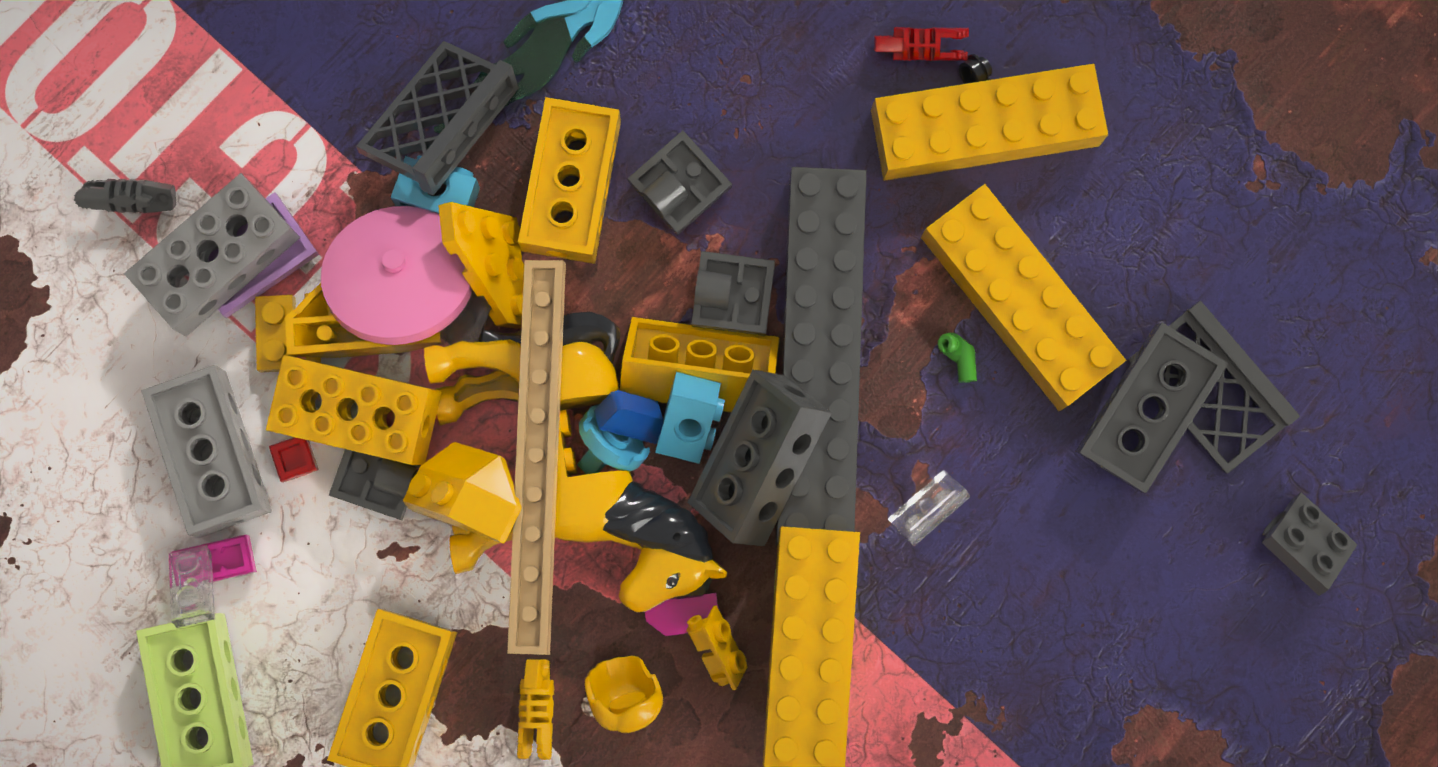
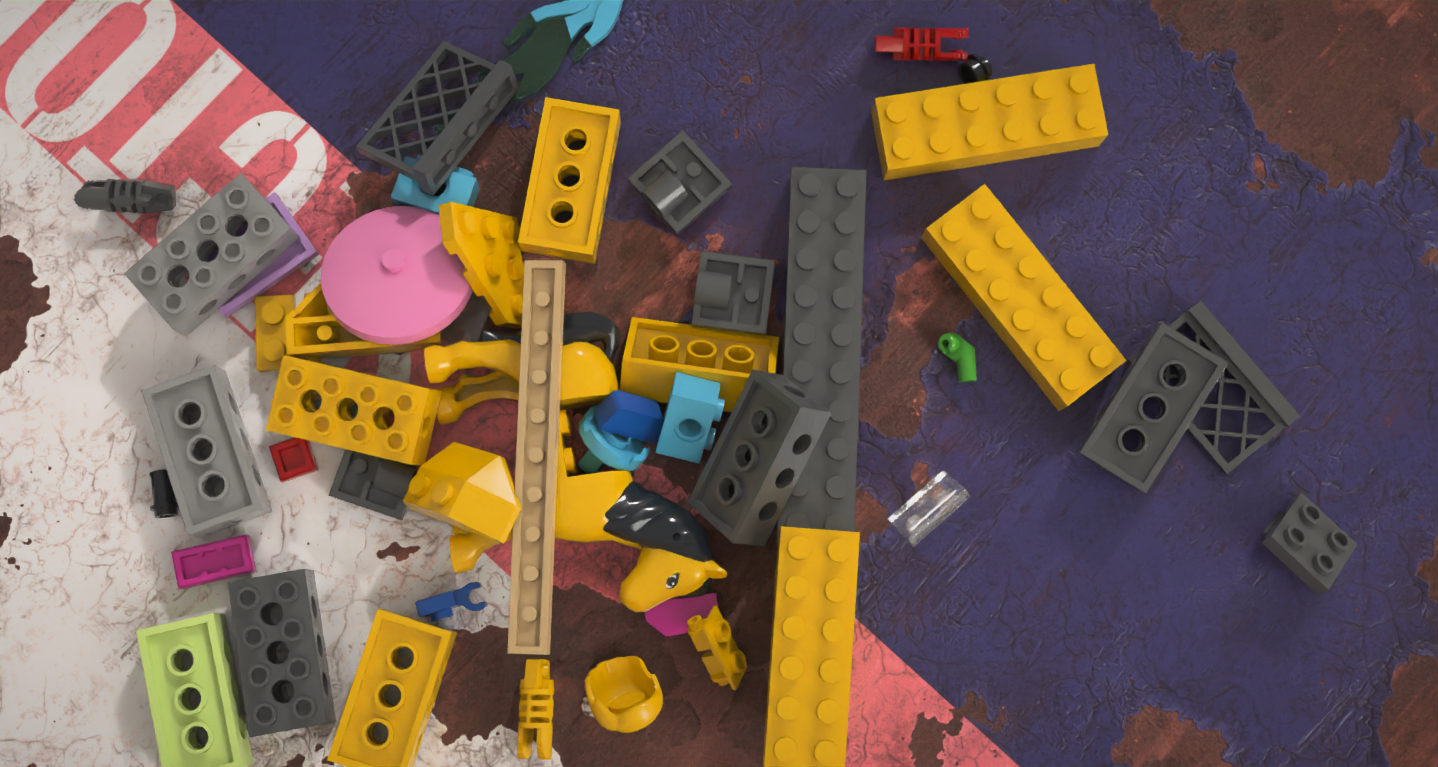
clear plate [169,545,215,628] -> none
none -> black pin [149,469,179,519]
none -> dark grey brick [228,569,336,737]
none -> blue plate [415,582,488,622]

